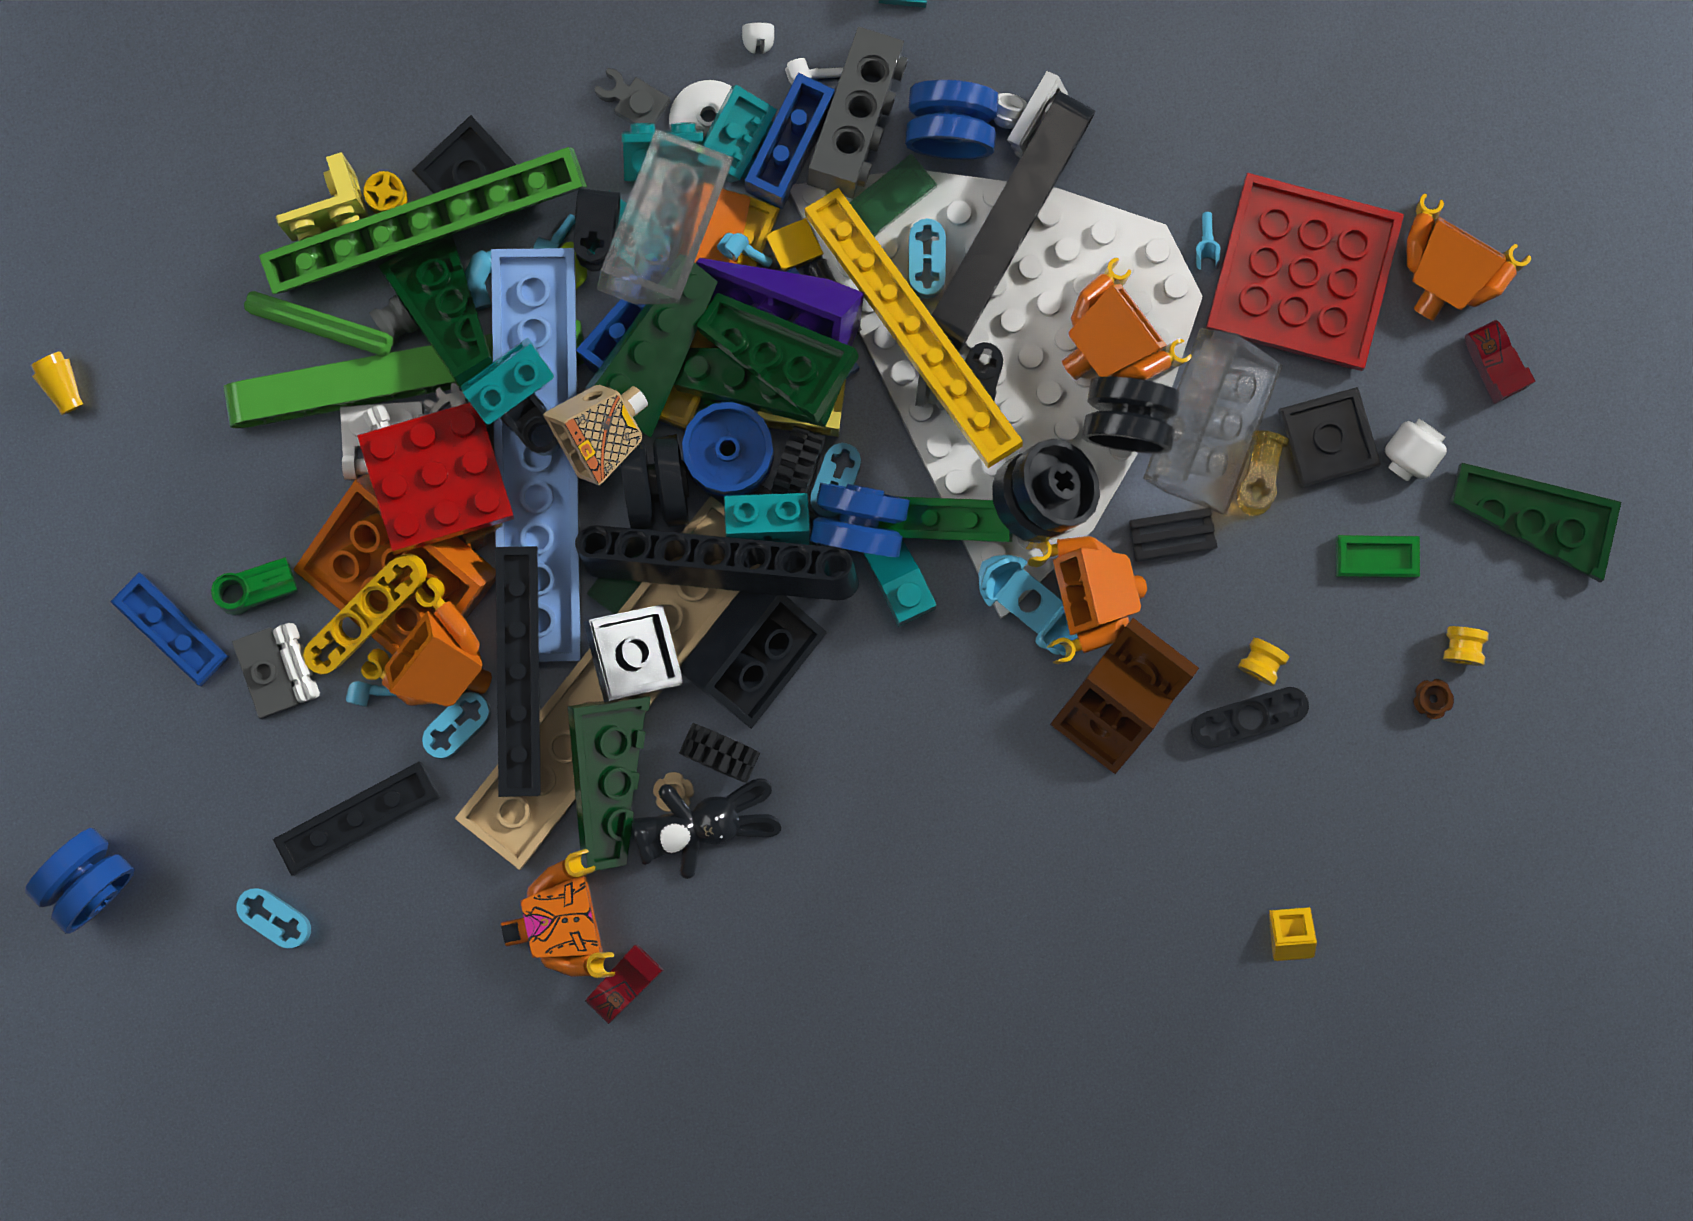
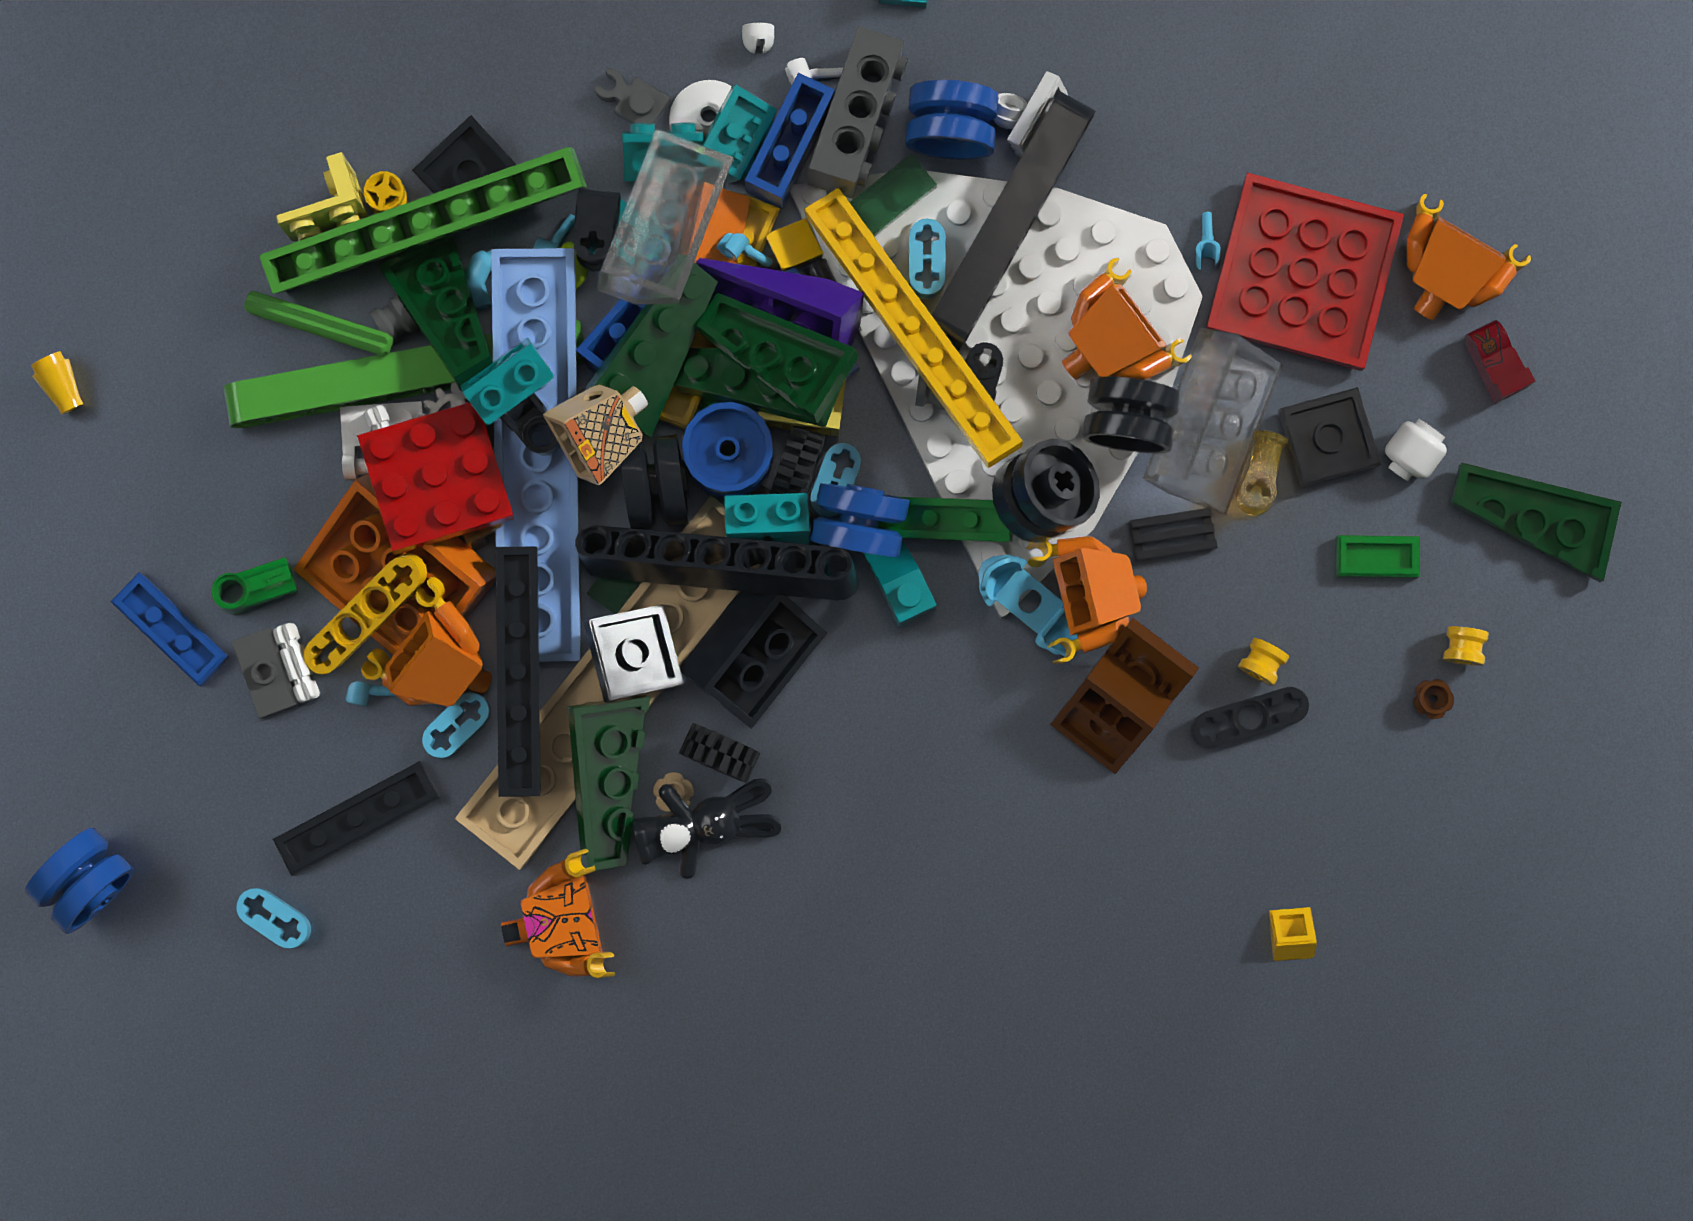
dark red leg [585,944,664,1024] -> none

